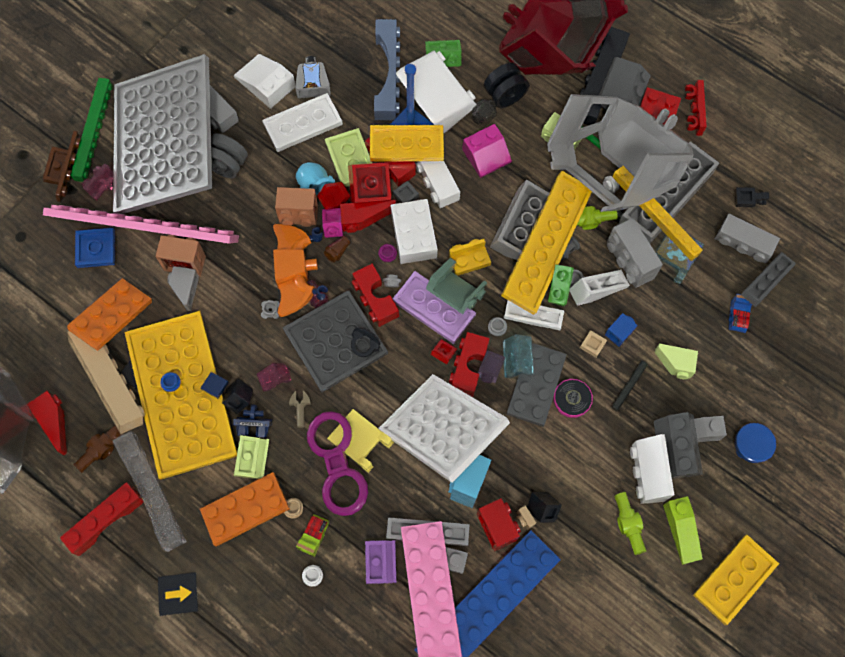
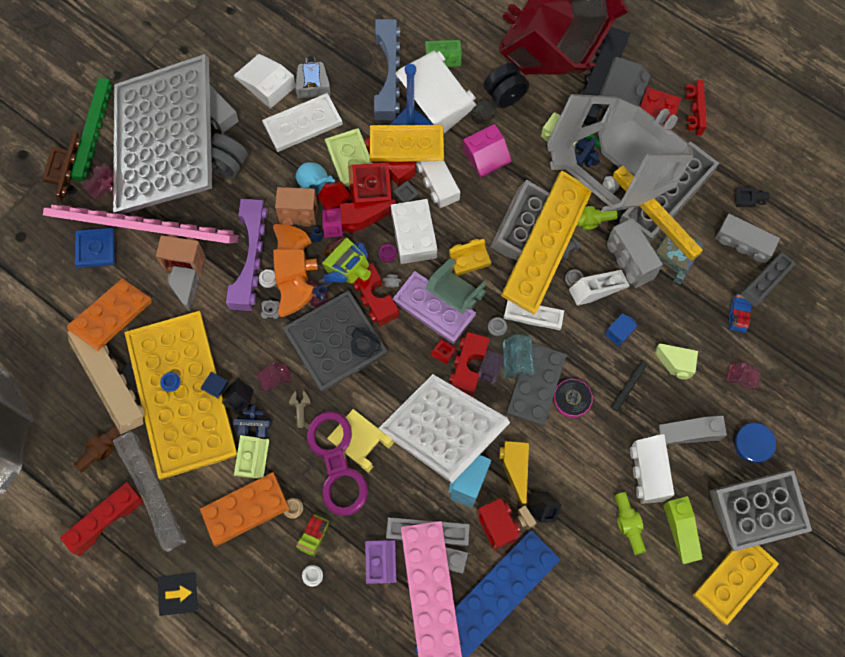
red slope [27,391,67,455] -> none
bright green bracket [548,265,574,306] -> none
tan plate [580,330,607,358] -> none
dark grey slope [654,412,703,479] -> none
none -> medium lavender arch [226,199,268,311]
none -> white plate [259,269,276,288]
none -> torso [318,238,371,287]
none -> yellow slope [499,441,529,506]
none -> dark blue hips [575,137,600,168]
none -> light grey slope [709,471,812,551]
none -> clear pink bracket [727,363,761,390]

